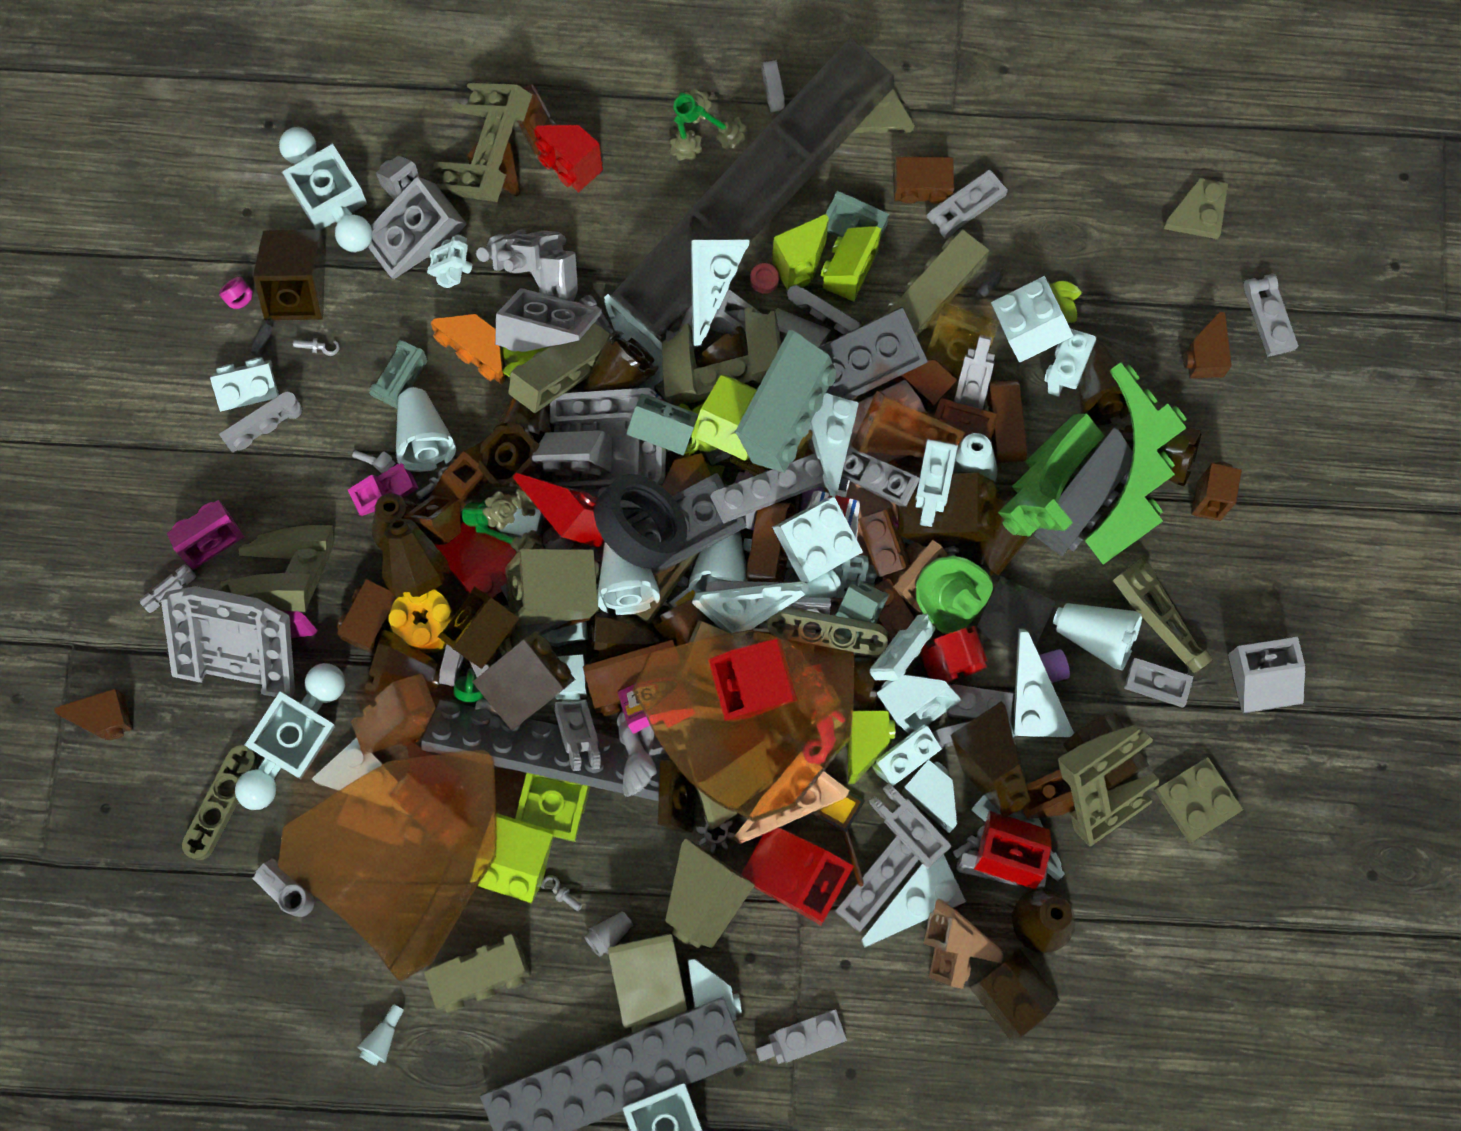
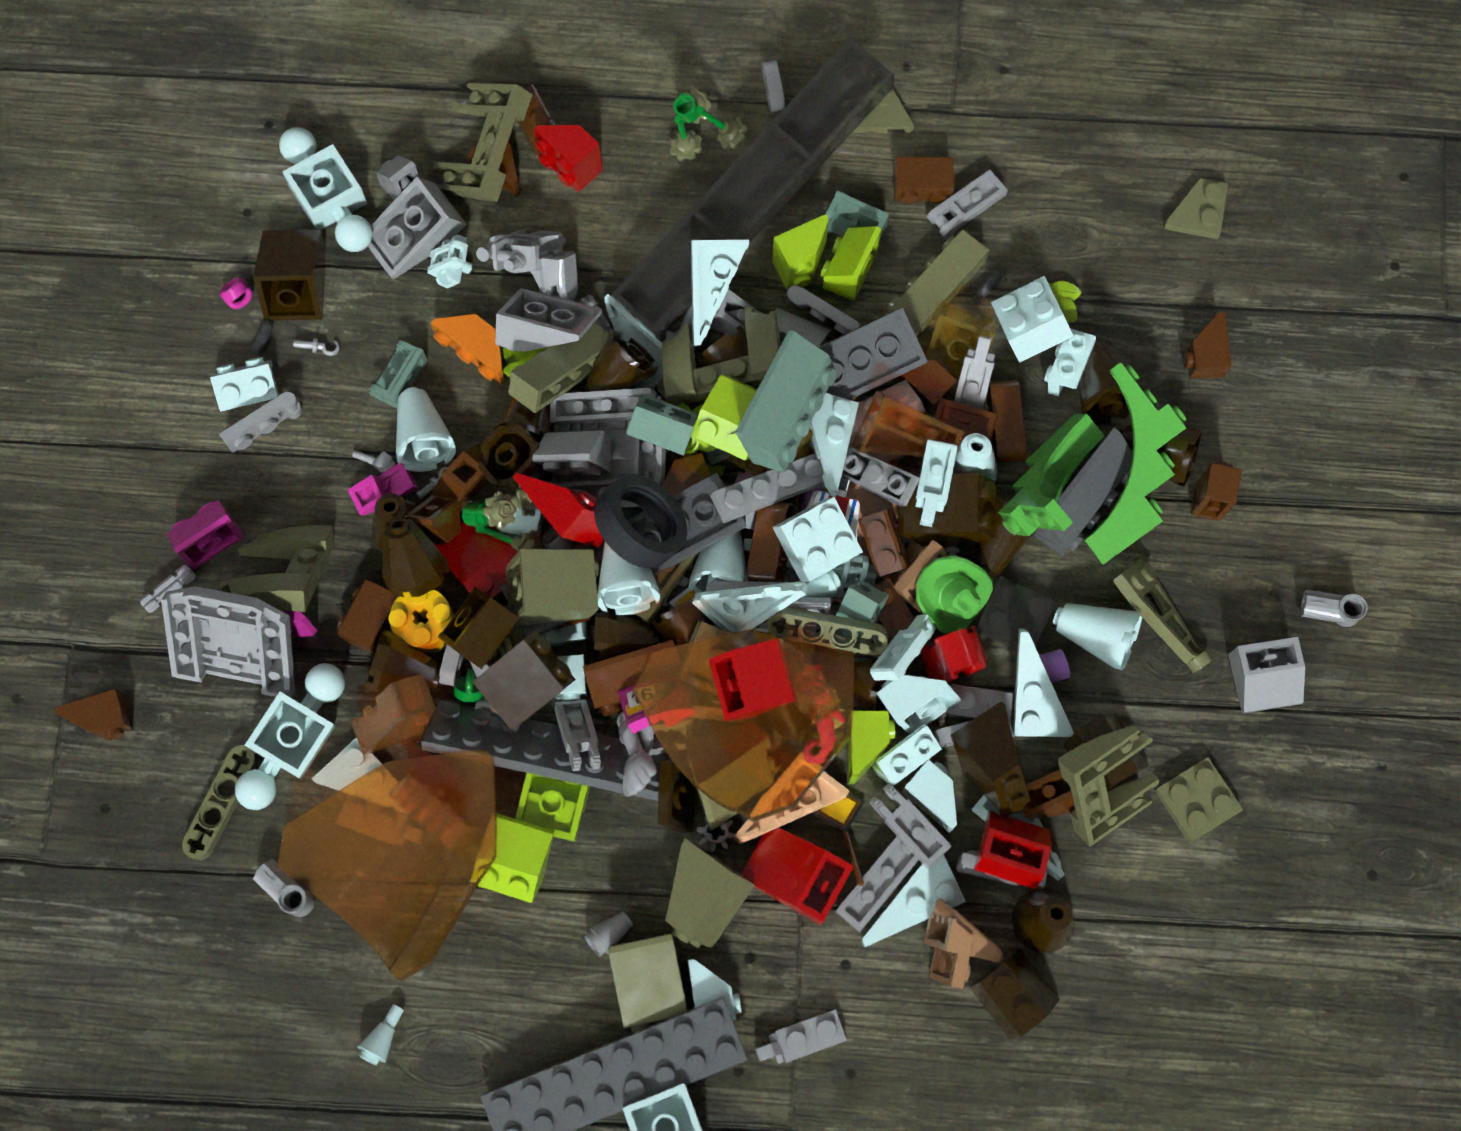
olive wedge [424,934,531,1014] -> none
light grey hand [541,875,582,911] -> none
coral tile [750,263,779,294] -> none
light grey hand [953,825,985,858] -> none
light grey plate [1124,658,1193,708] -> none
light grey plate [1244,274,1298,357] -> none
none -> light grey piece [1300,590,1368,627]

